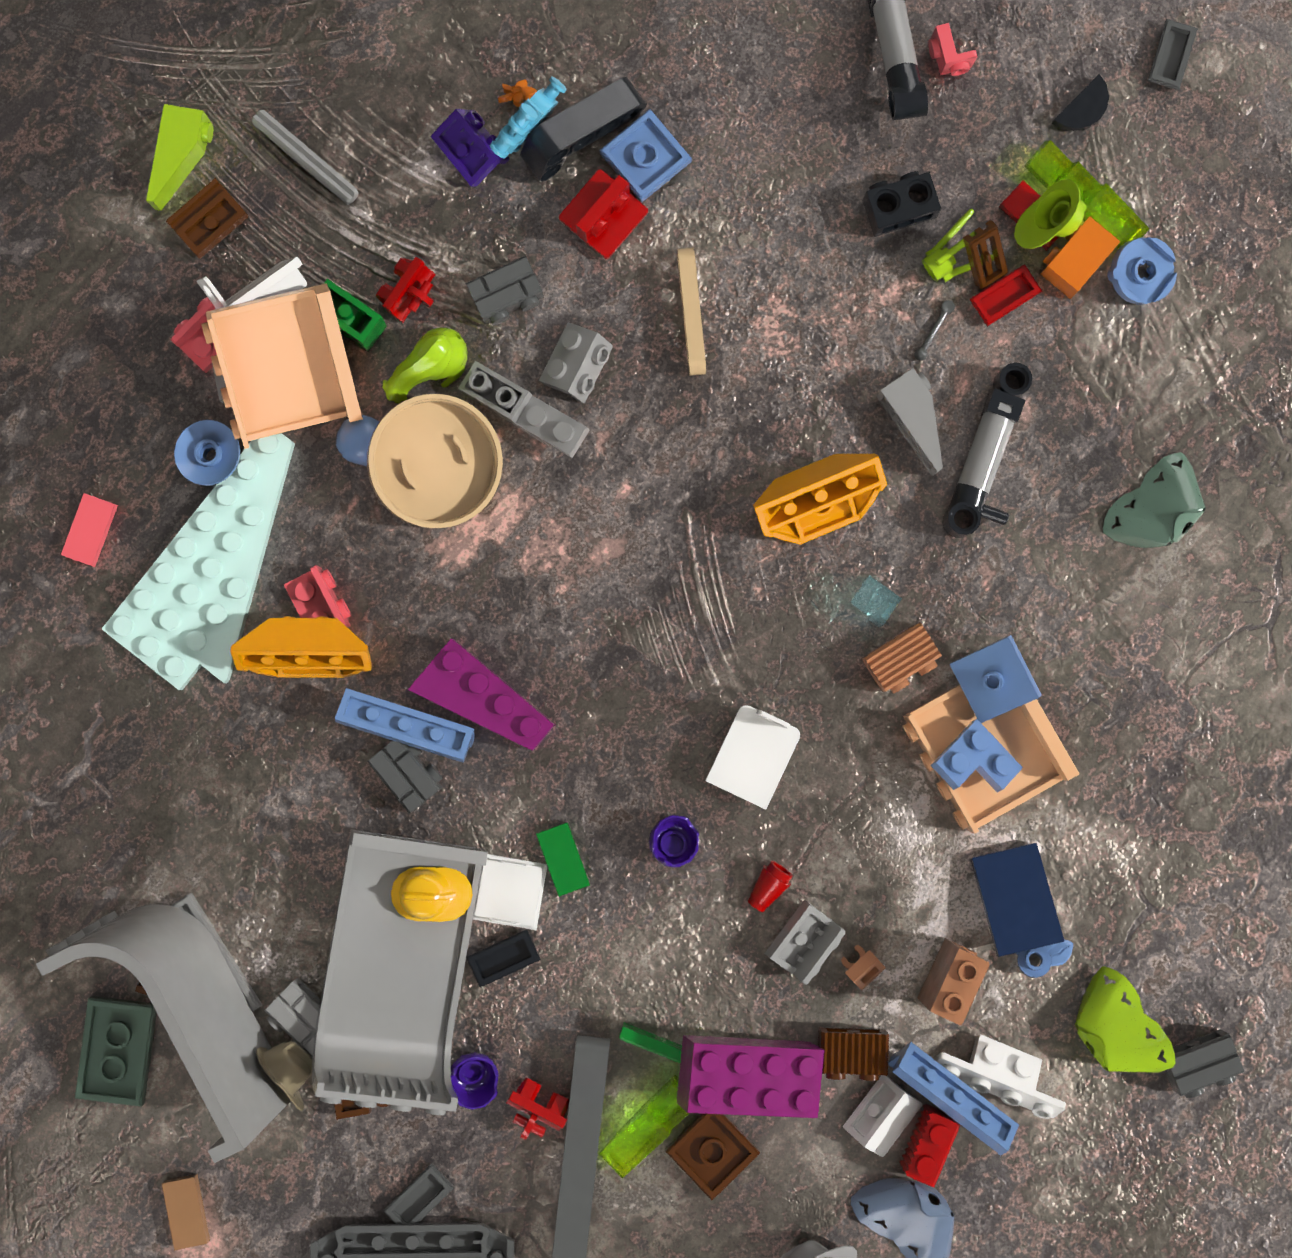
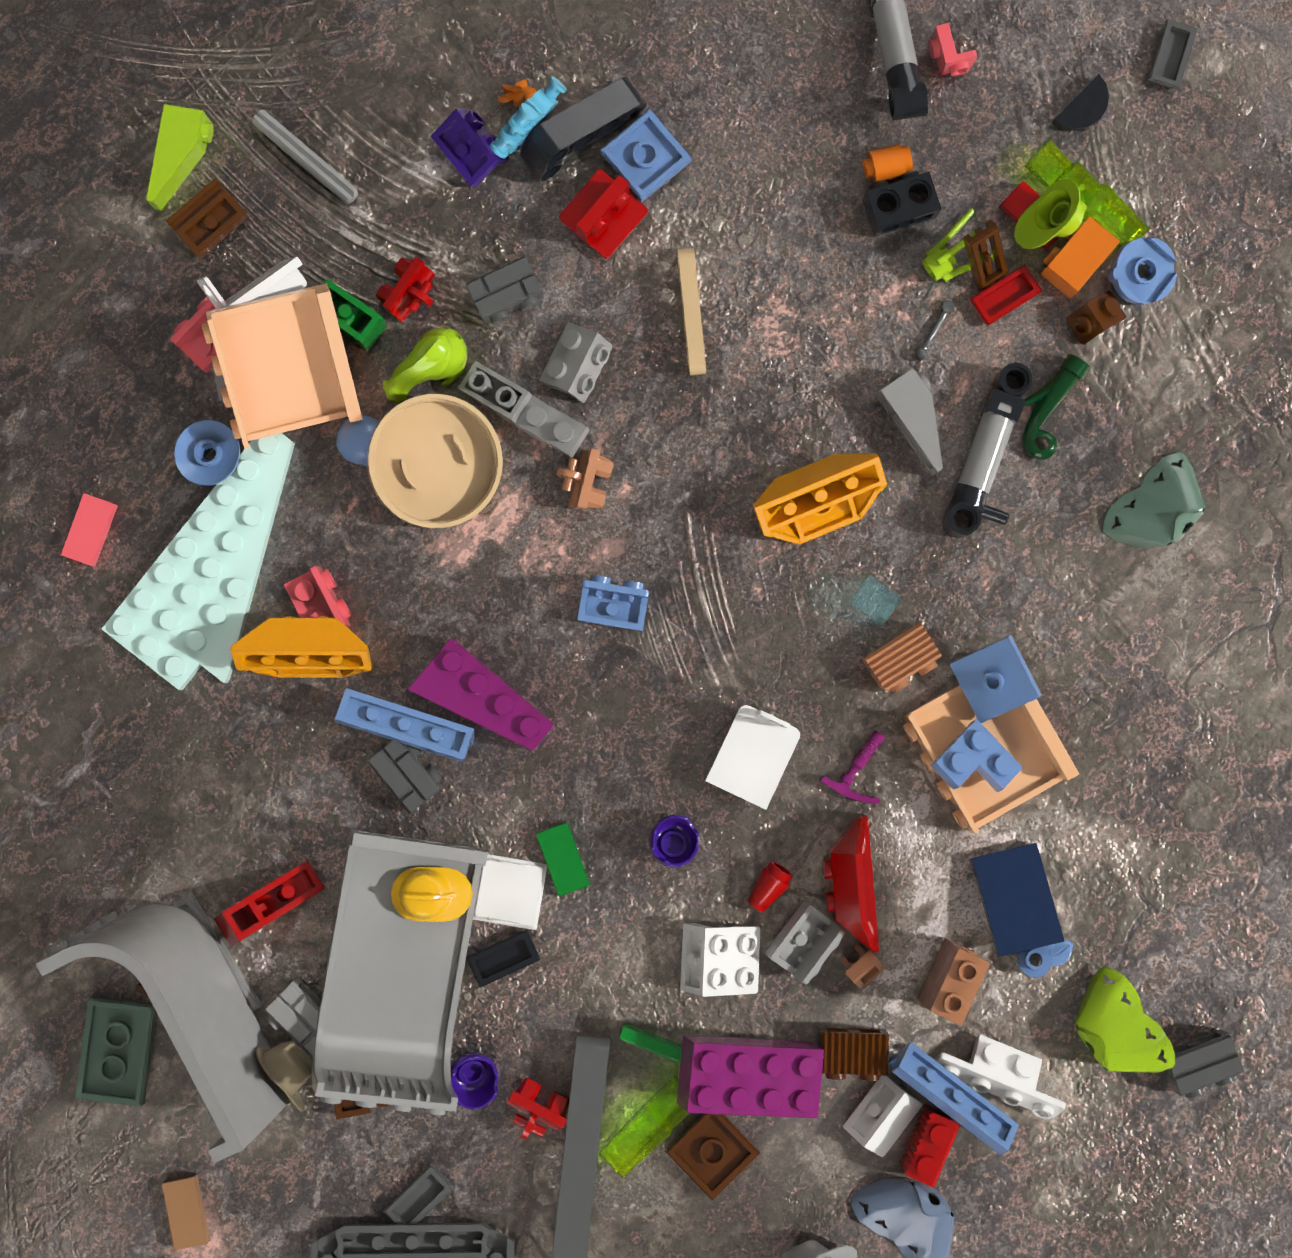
none -> red slope [214,860,325,947]
none -> nougat hips [556,448,614,510]
none -> medium blue bracket [577,575,649,632]
none -> white bracket [680,923,760,997]
none -> magenta piece [819,730,885,803]
none -> red wedge [822,814,880,952]
none -> orange brick [862,144,913,184]
none -> dark green plant [1023,354,1090,460]
none -> reddish brown bracket [1066,290,1127,345]

